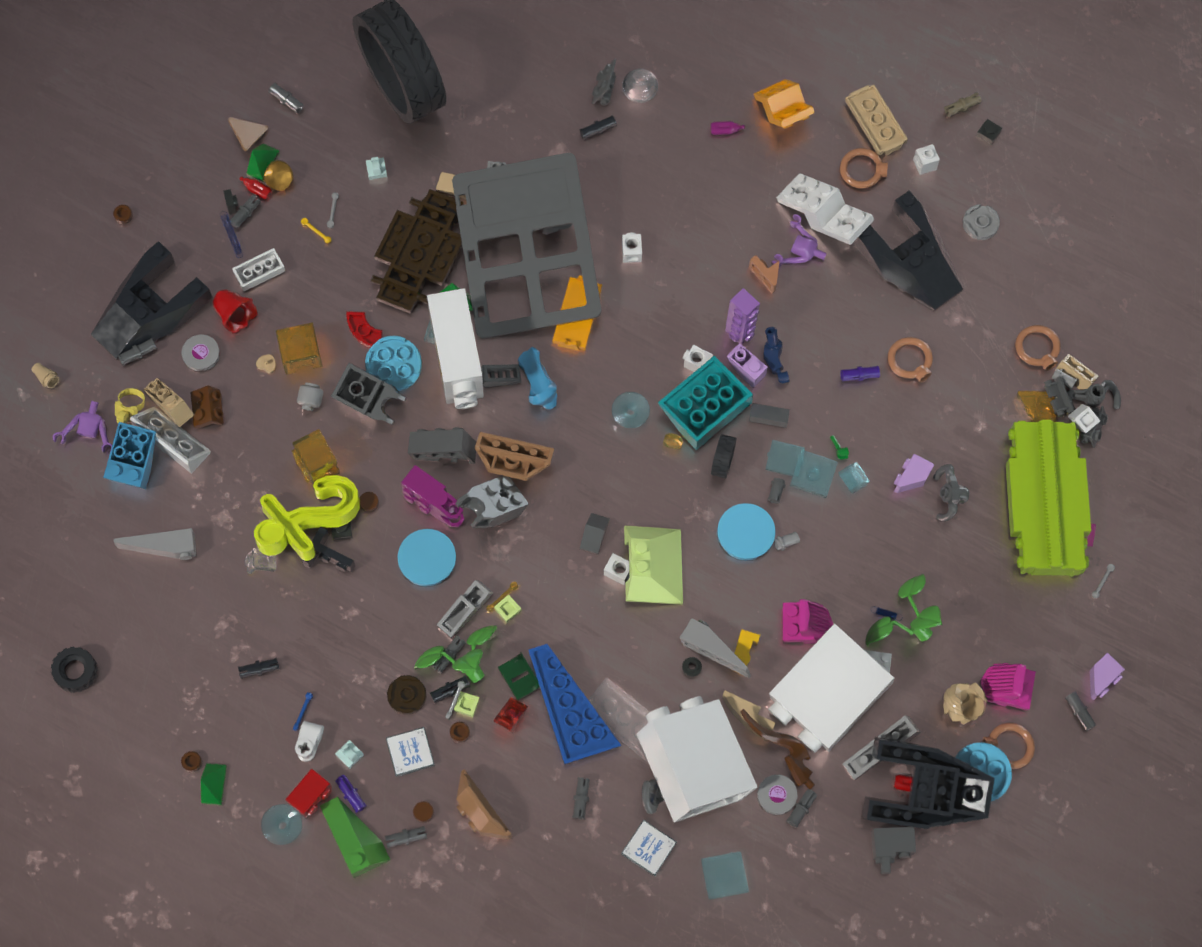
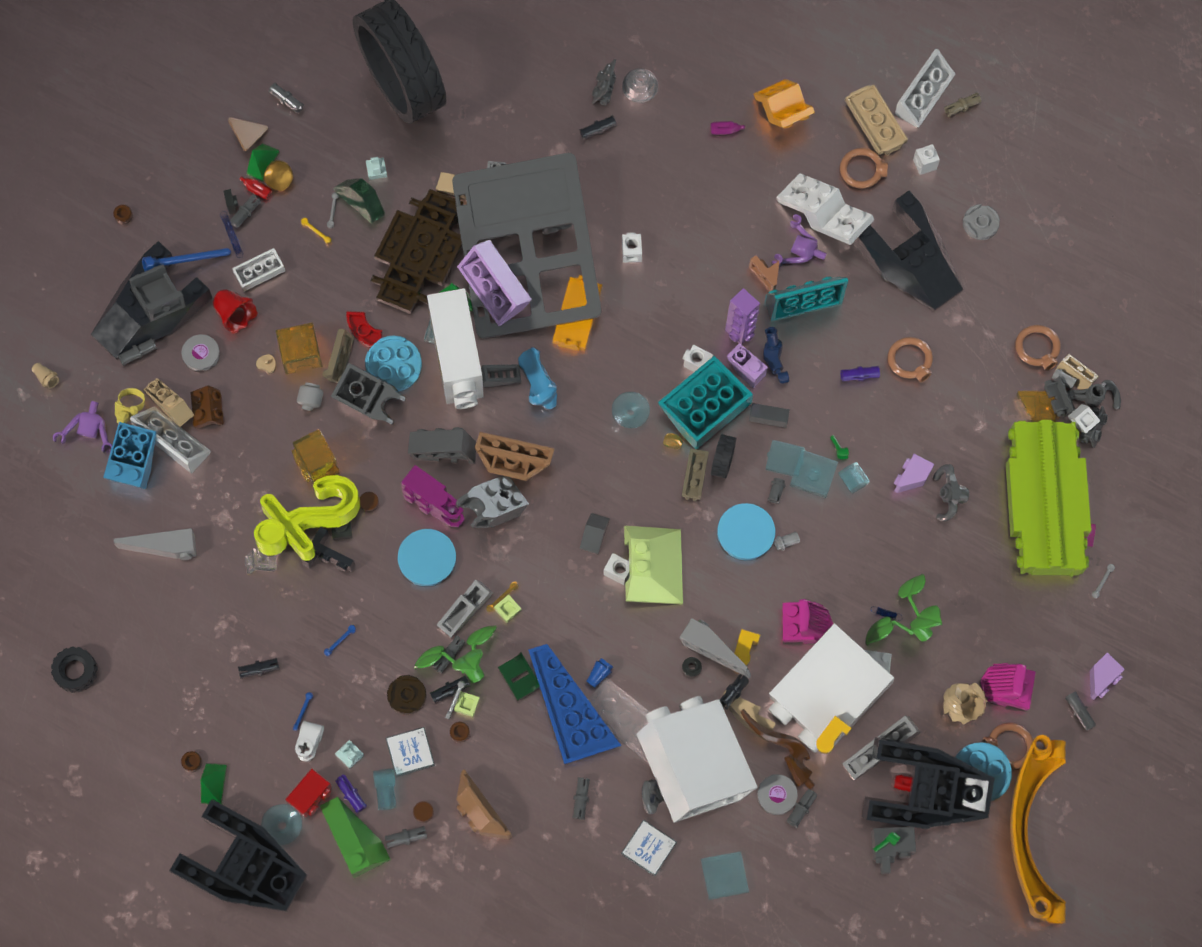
clear red slope [493,697,528,734] -> none
pearl dark grey plate [977,119,1002,145] -> none
none -> dark grey panel [129,264,185,322]
none -> blue piece [142,248,231,272]
none -> black wedge [169,799,307,912]
none -> dark tan hinge [322,329,354,383]
none -> blue hinge [324,625,356,656]
none -> clear green slope [333,178,385,224]
none -> clear light blue piece [373,768,396,810]
none -> lavender slope [457,240,532,326]
none -> blue cone [586,658,613,688]
none -> dark tan hinge [682,448,709,501]
none -> black pin [719,674,749,710]
none -> teal slope [765,276,848,321]
none -> yellow leg [816,716,852,754]
none -> green hand [873,832,900,853]
none -> white slope [895,49,955,127]
none -> light orange panel [1010,735,1066,924]

